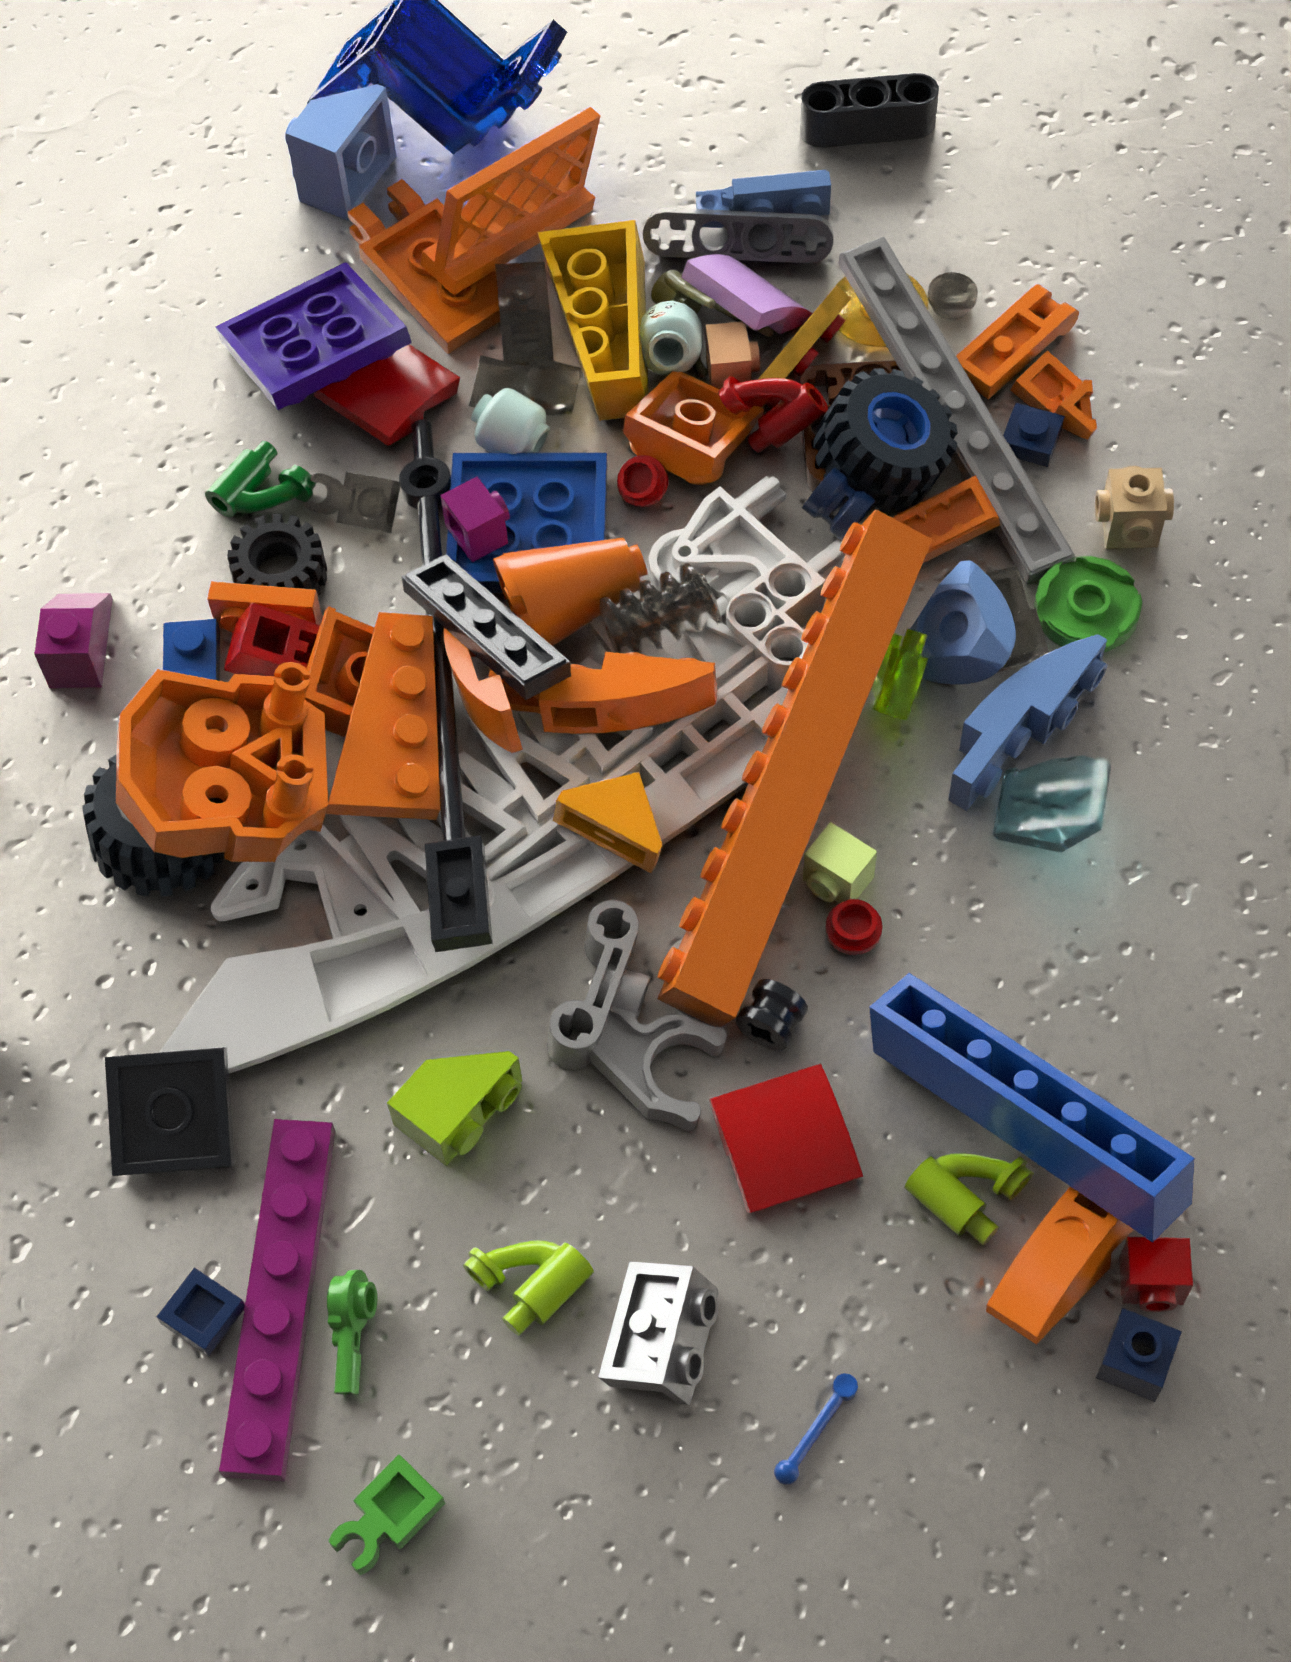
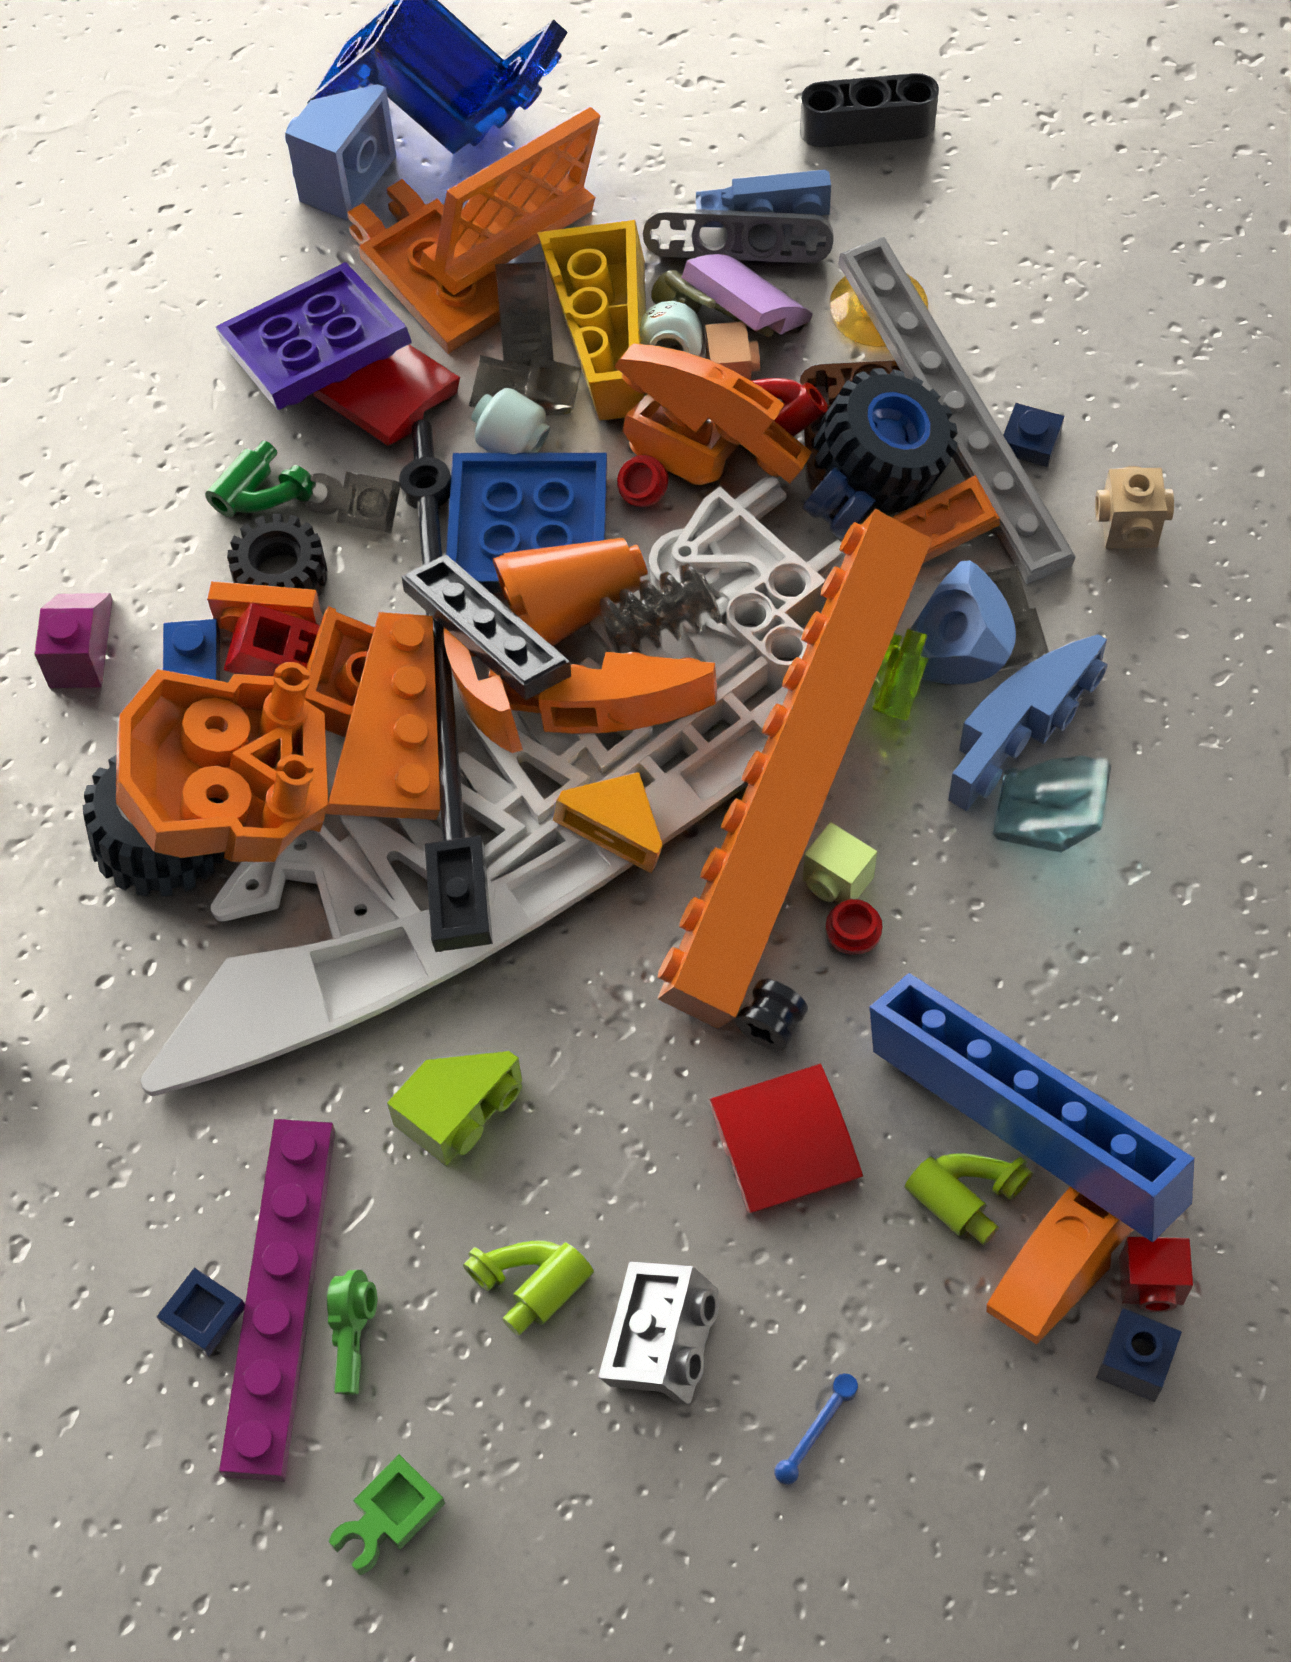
black plate [105,1047,235,1176] -> none
magenta plate [441,477,510,562] -> none
light grey piece [547,900,727,1132] -> none
pearl gold plate [752,285,851,409] -> none
clear smoke plate [928,272,978,320] -> none
orange plate [956,284,1079,400] -> none
orange slope [1010,350,1097,440] -> none
bright green tile [1034,556,1143,653] -> none
none -> orange slope [614,344,812,484]

